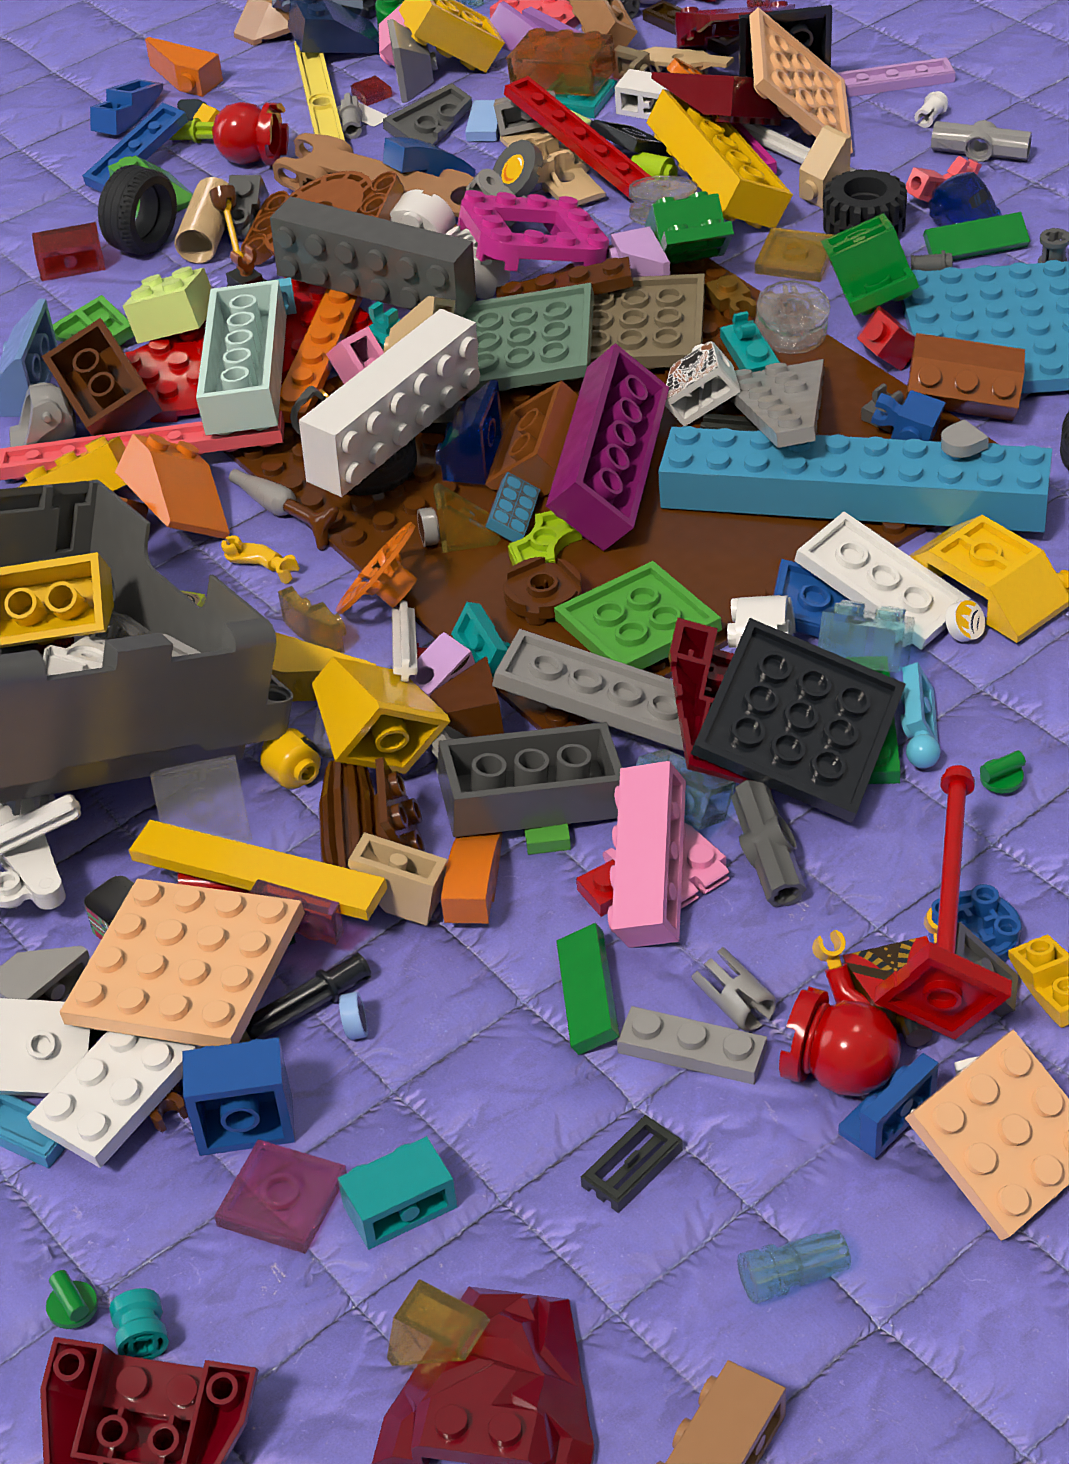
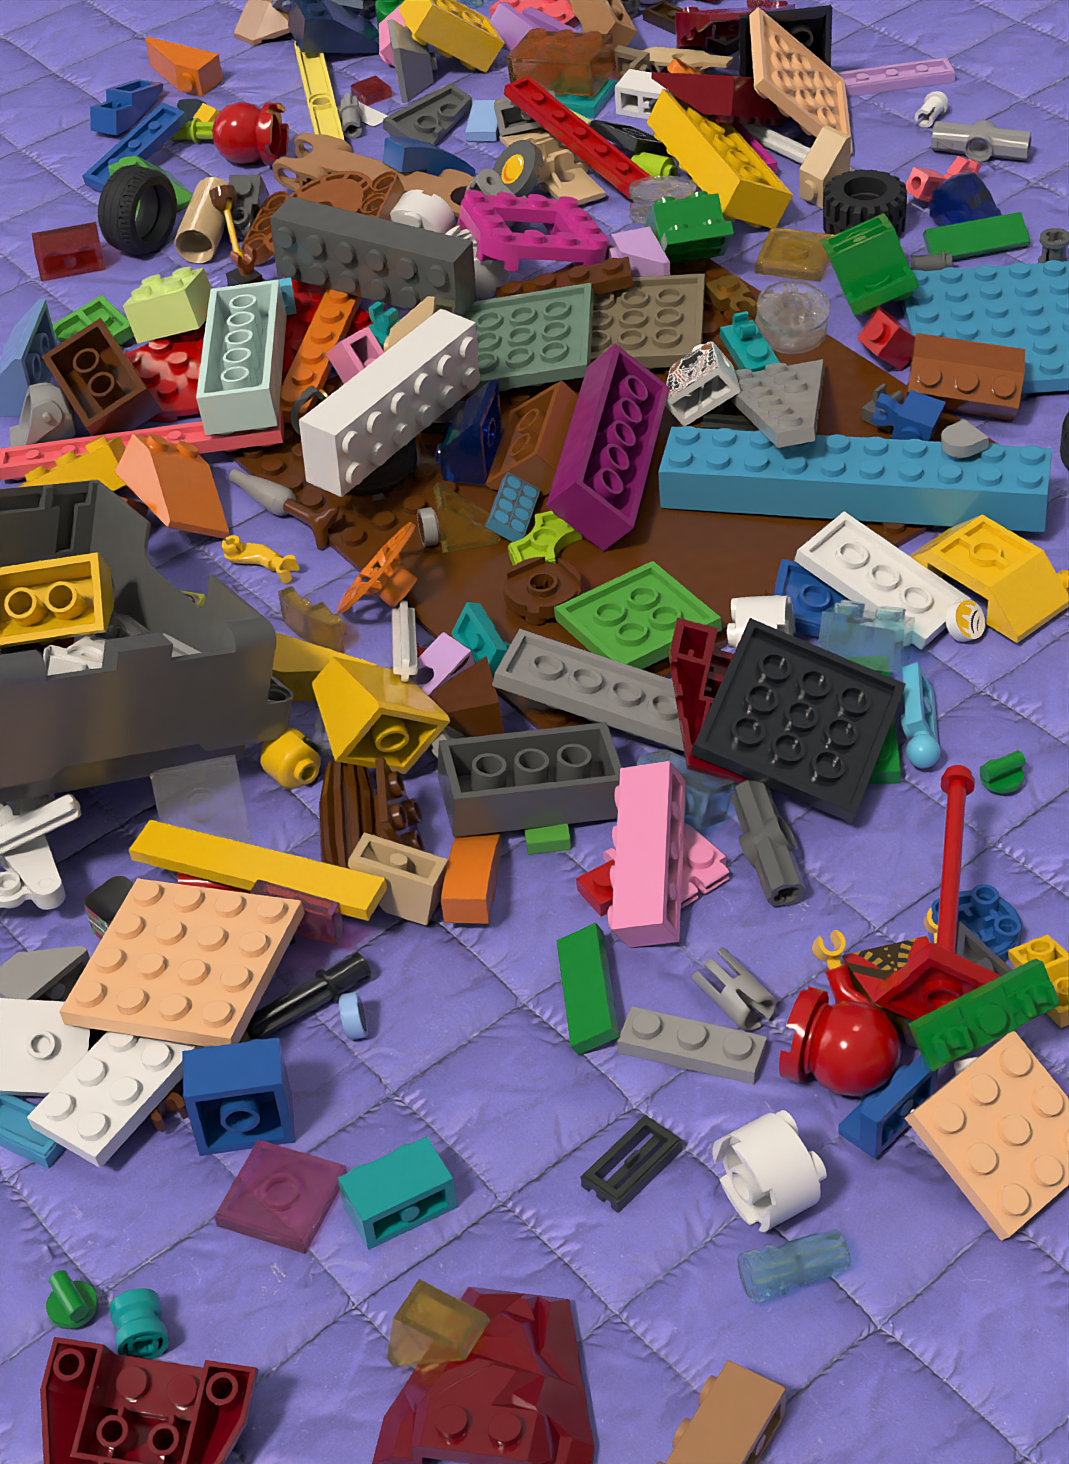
none -> white brick [712,1110,827,1232]
none -> green plate [909,958,1060,1071]

